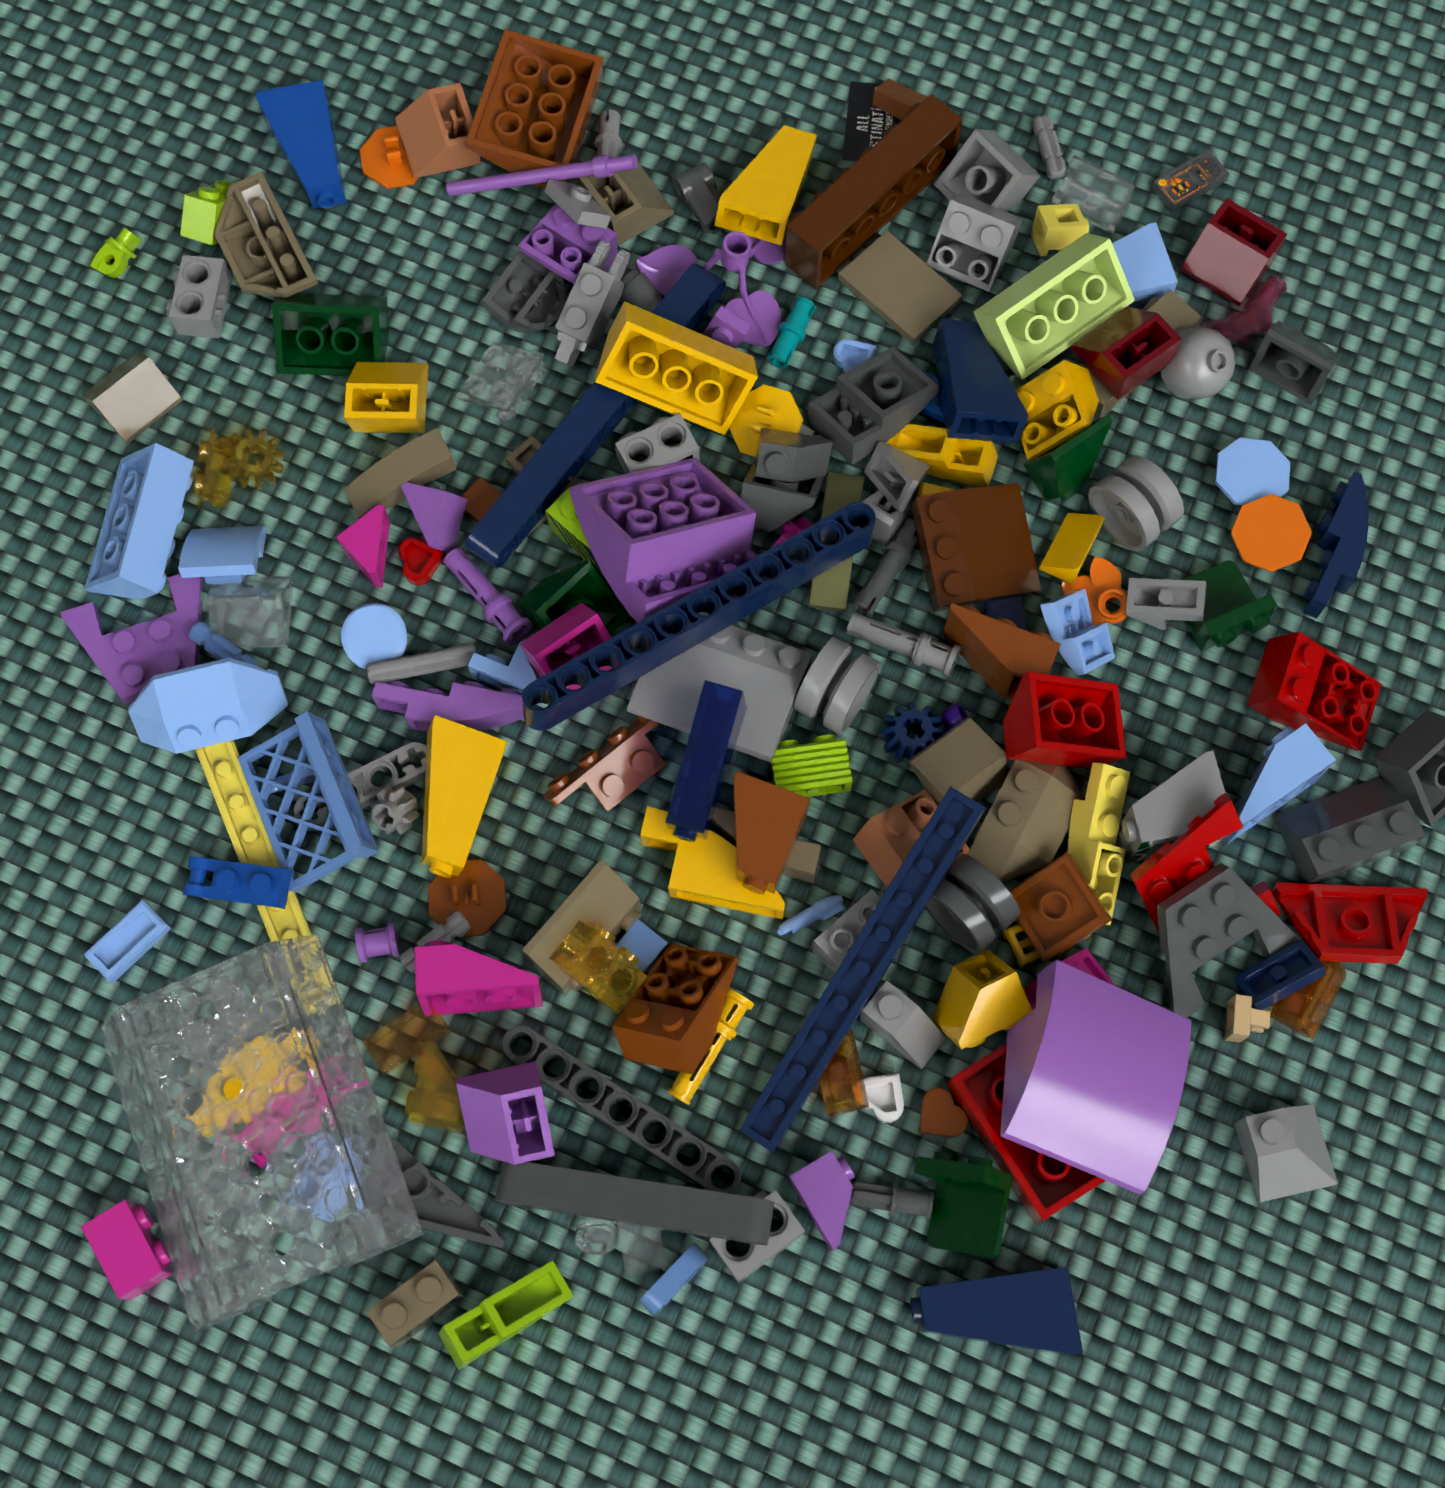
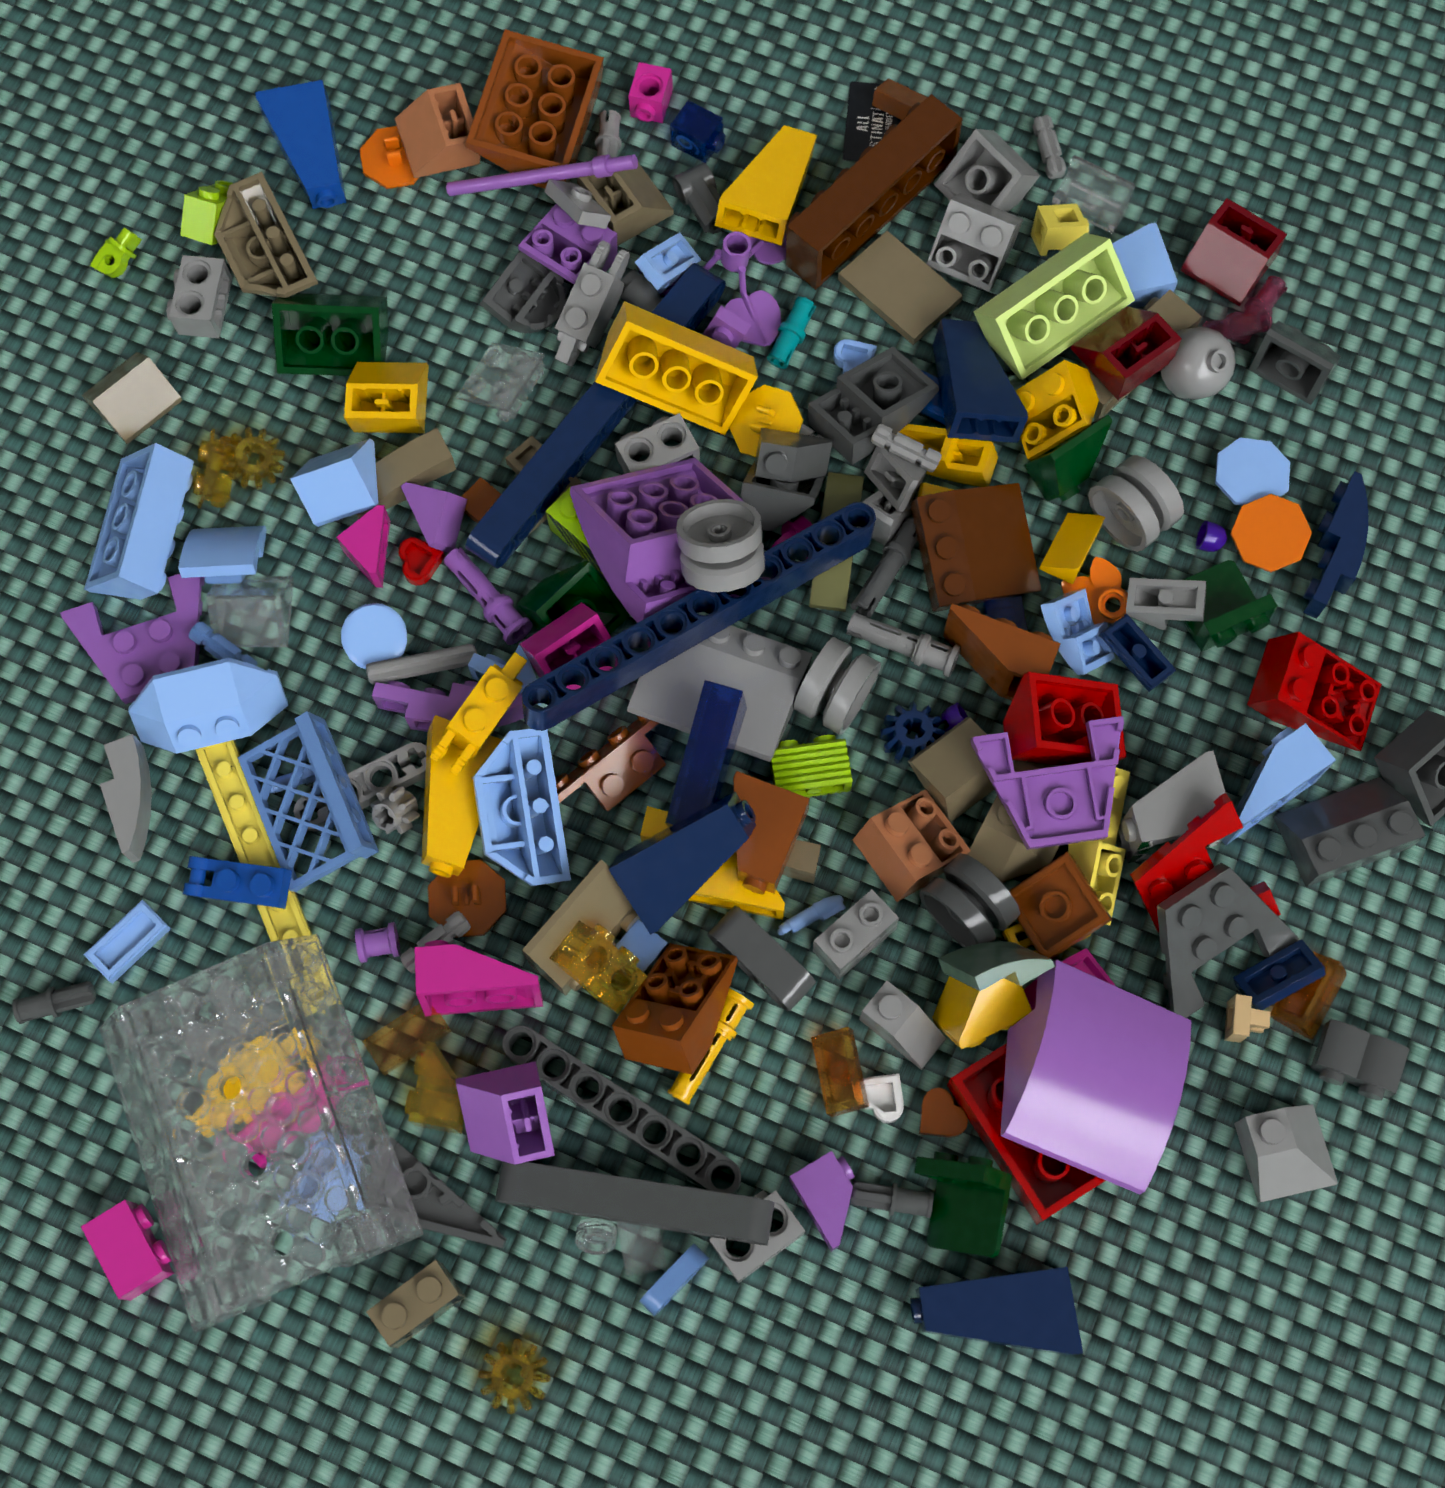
lime slope [438,1260,574,1370] -> none
dark blue plate [739,786,986,1153] -> none
tile [1151,149,1229,213] -> none
red wing [1272,882,1428,964] -> none
none -> dark grey axle [12,981,96,1024]
none -> light grey slope [100,734,152,863]
none -> light blue slope [290,439,379,527]
none -> yellow hinge [430,652,527,776]
none -> light blue wedge [472,728,571,886]
none -> clear yellow gear [478,1339,551,1414]
none -> dark blue slope [608,791,756,935]
none -> dark pink brick [628,62,673,123]
none -> light blue slope [635,232,702,294]
none -> clear blue brick [670,100,726,163]
none -> light grey wheel [676,499,765,592]
none -> dark grey beam [707,906,816,1012]
none -> light grey axle [871,424,942,472]
none -> sand green slope [938,941,1055,991]
none -> medium lavender wing [970,716,1124,850]
none -> dark blue slope [1099,614,1176,692]
none -> dark purple hinge [1196,521,1227,552]
none -> dark grey brick [1310,1019,1410,1101]

